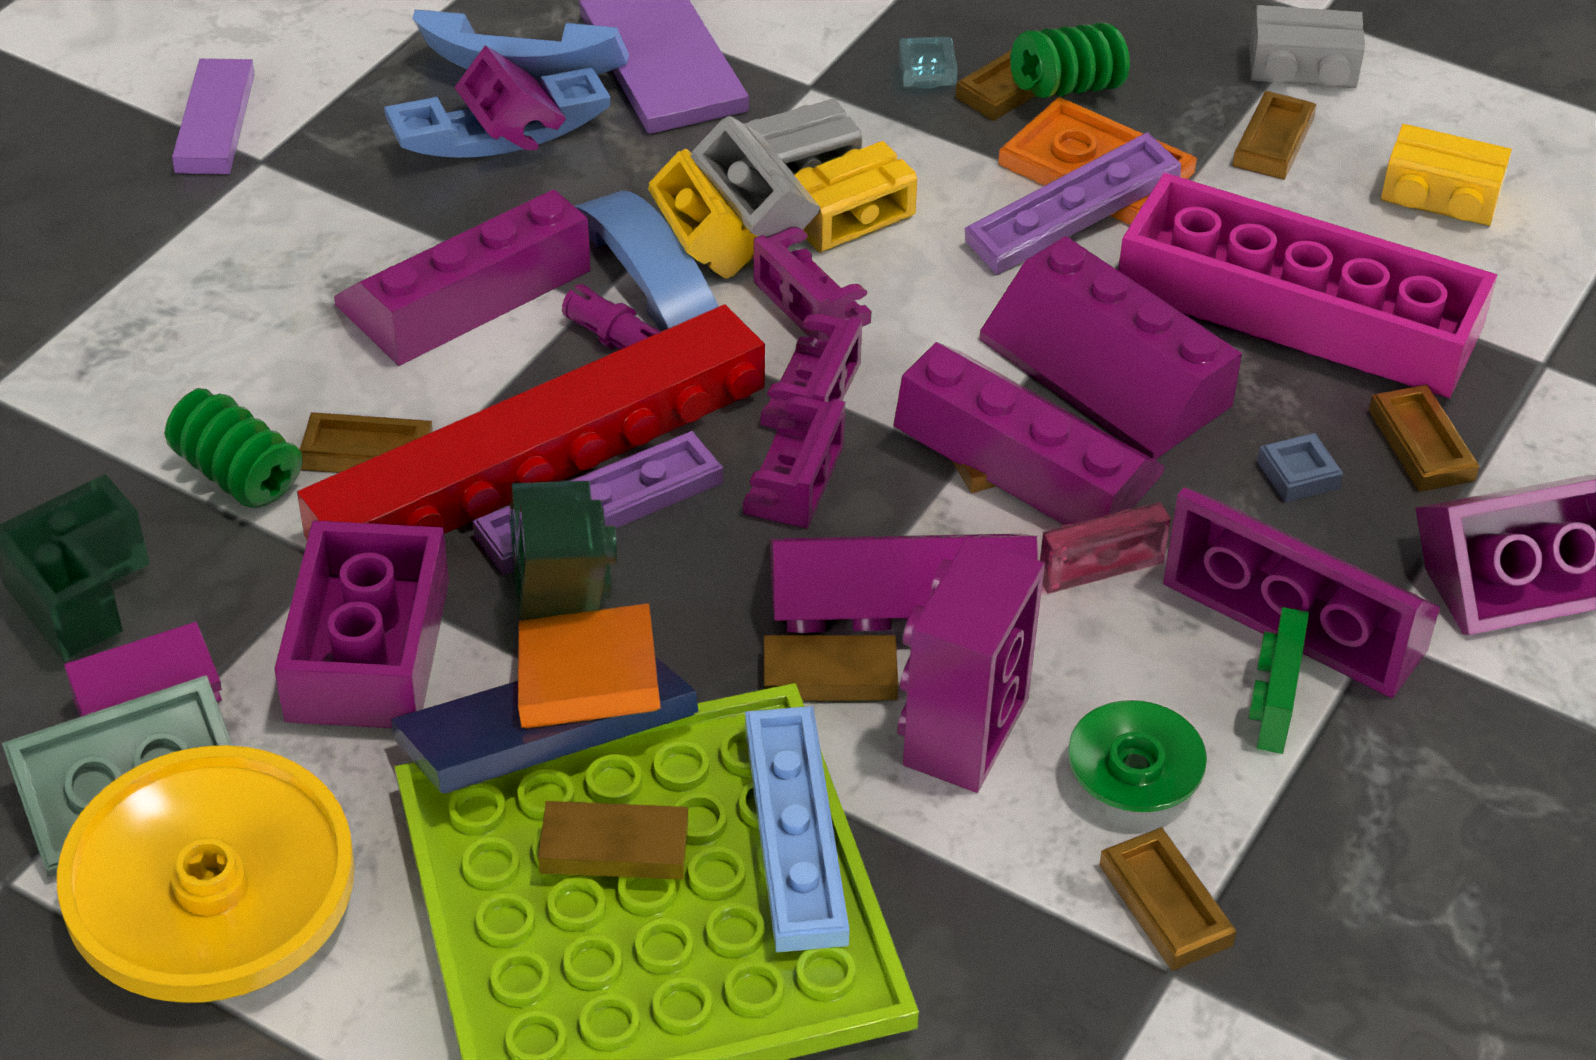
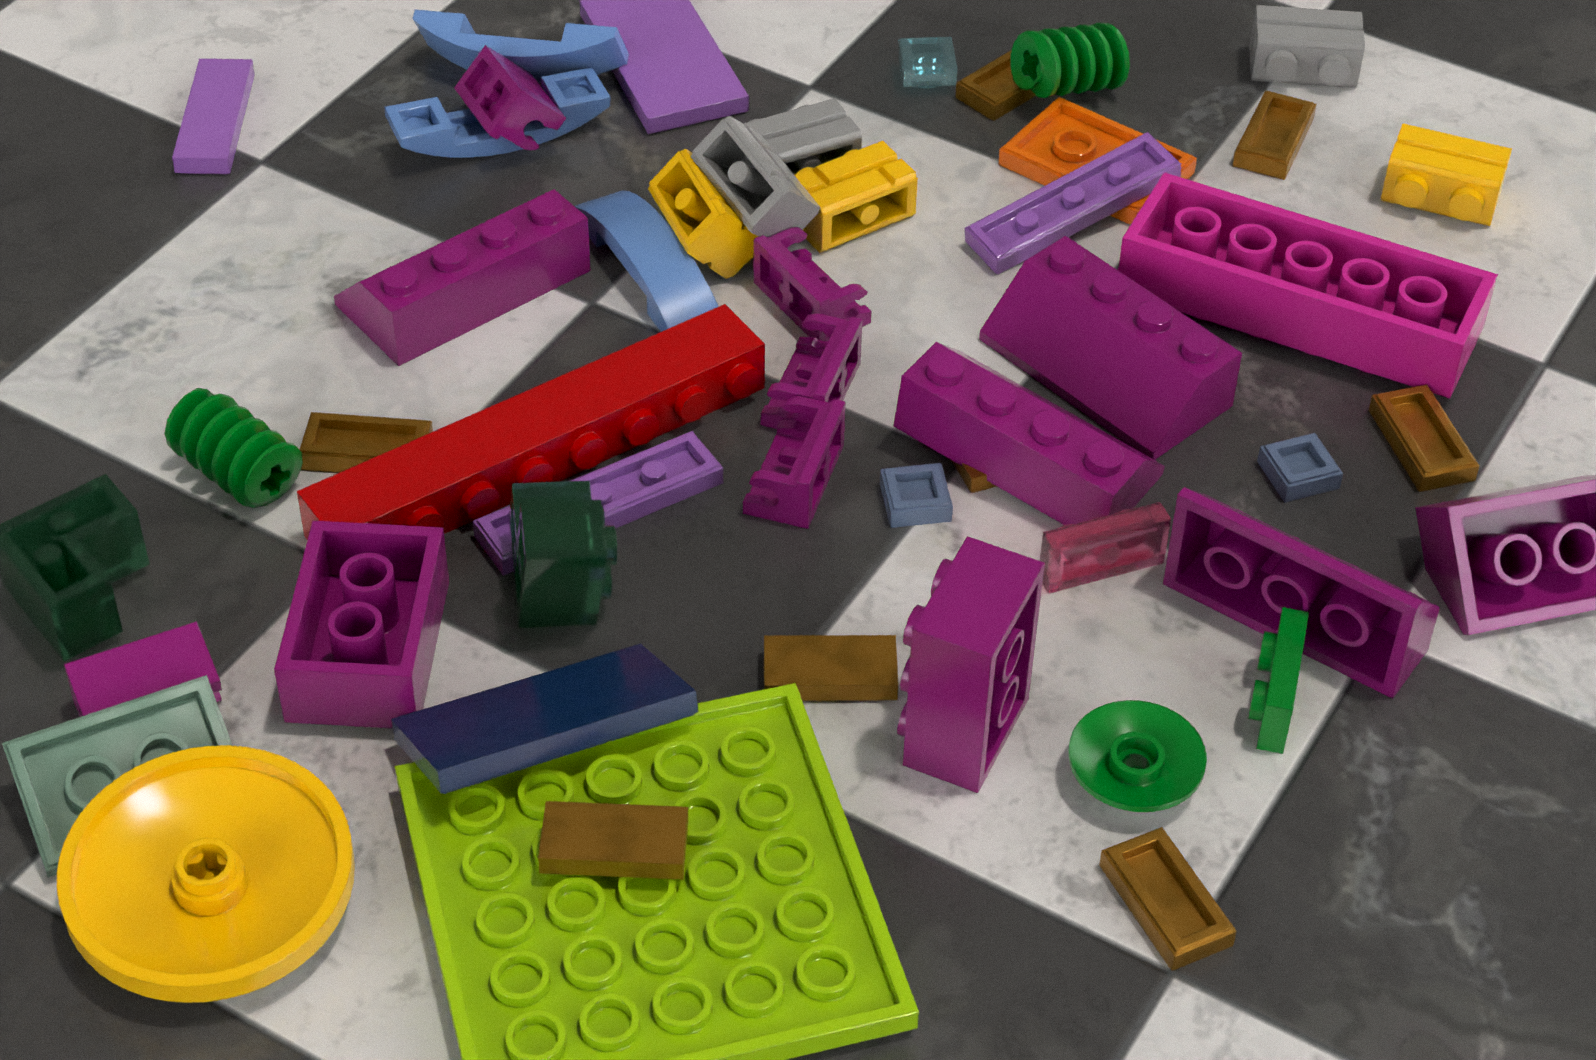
orange tile [518,603,661,729] -> none
magenta pin [562,284,661,350] -> none
light blue tile [745,706,850,952] -> none
magenta slope [769,533,1038,633] -> none
none -> sand blue tile [880,463,953,528]

